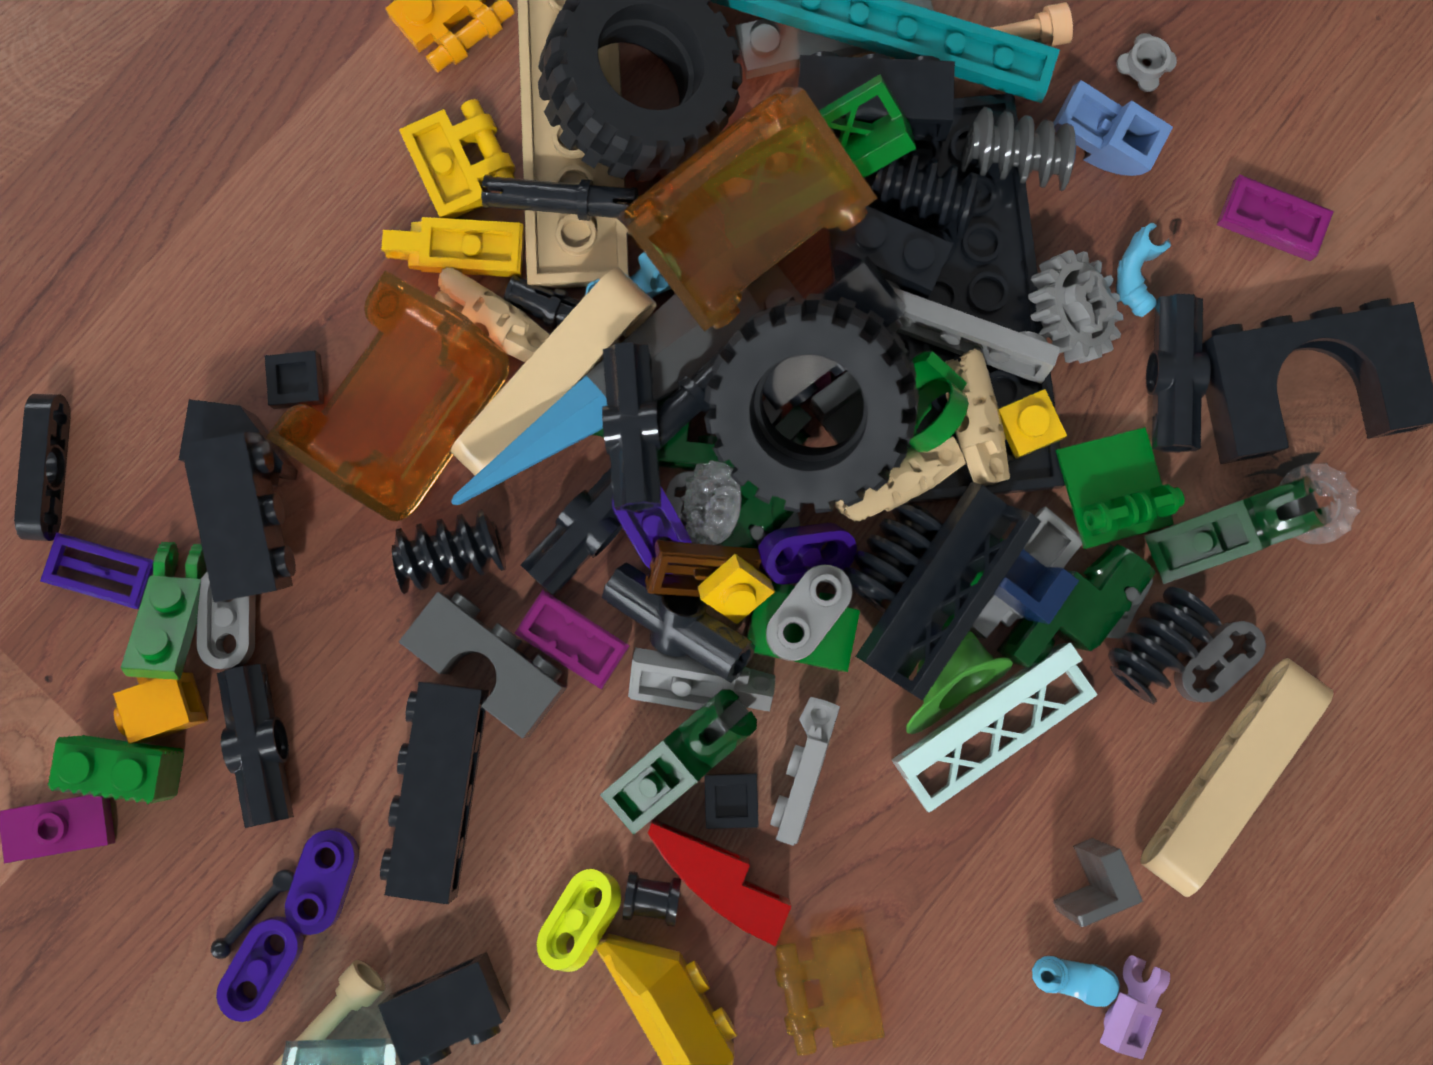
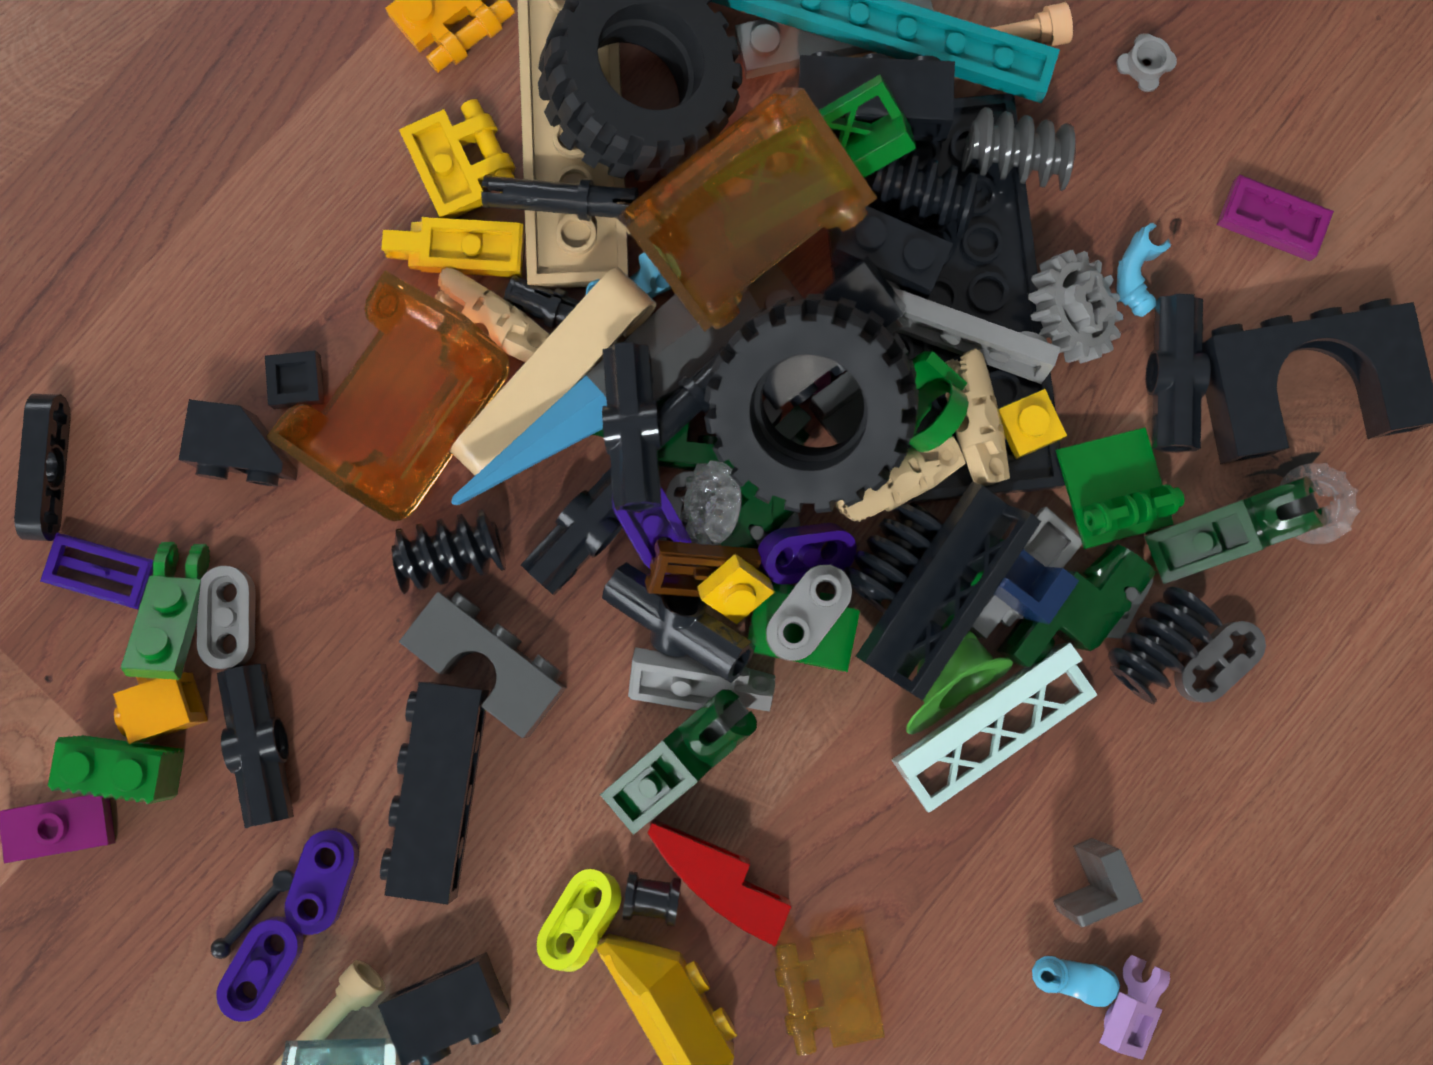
black brick [180,432,296,603] -> none
magenta plate [514,590,630,689] -> none
black plate [704,773,759,829] -> none
light grey hinge [770,697,840,846] -> none
medium blue brick [1053,80,1173,176] -> none
tan beam [1140,658,1334,897] -> none

